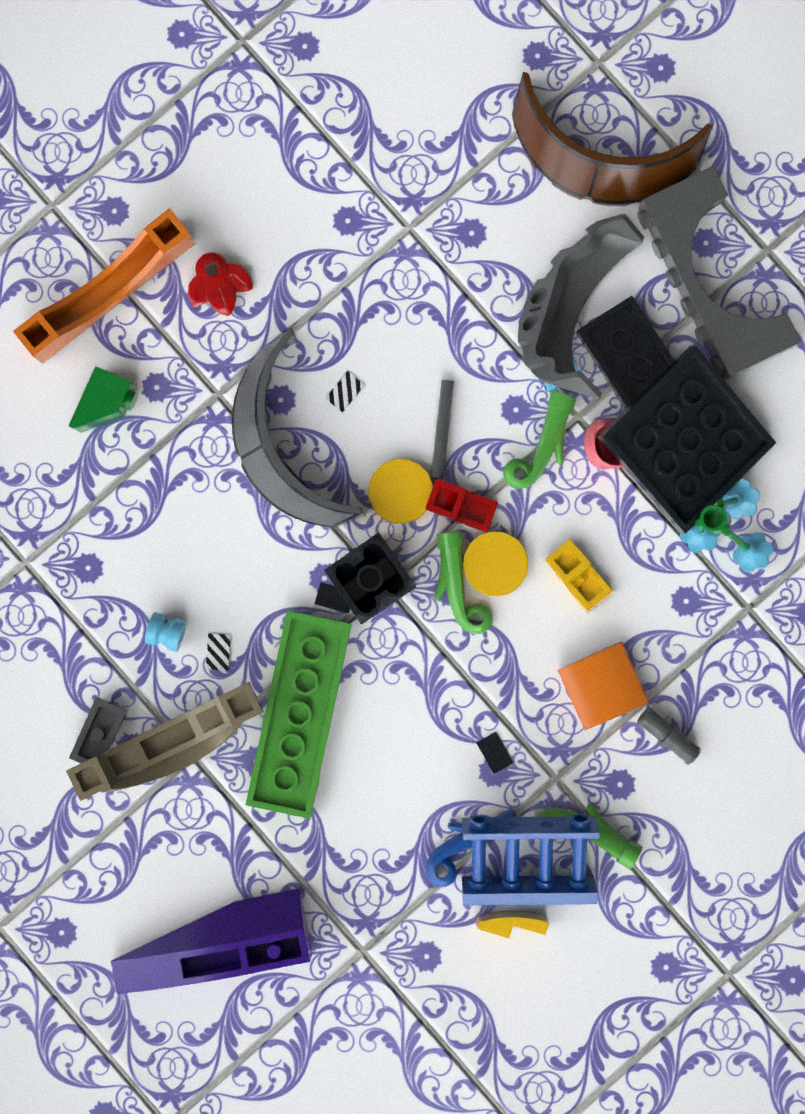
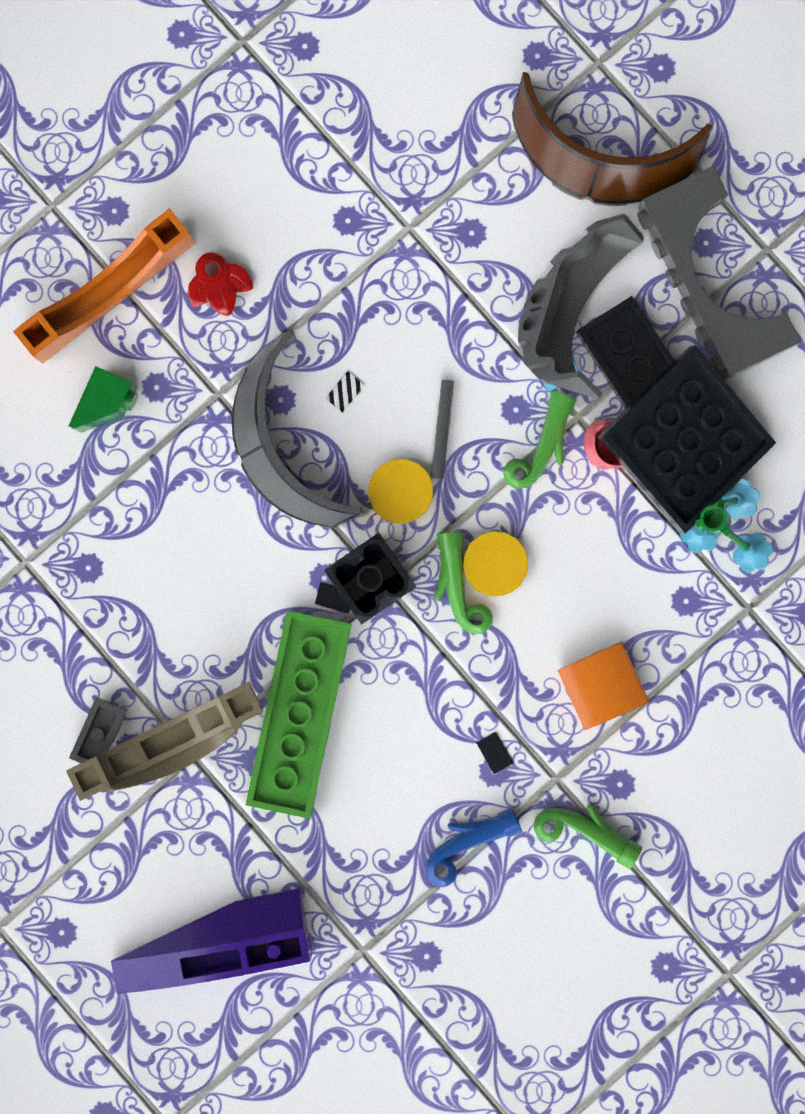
medium azure wheel [145,612,187,652] -> none
sticker [206,633,231,671] -> none
red slope [425,478,498,533] -> none
blue fence [462,814,600,906] -> none
yellow slope [476,911,549,938] -> none
yellow slope [544,539,613,614] -> none
dark grey pin [637,707,701,765] -> none

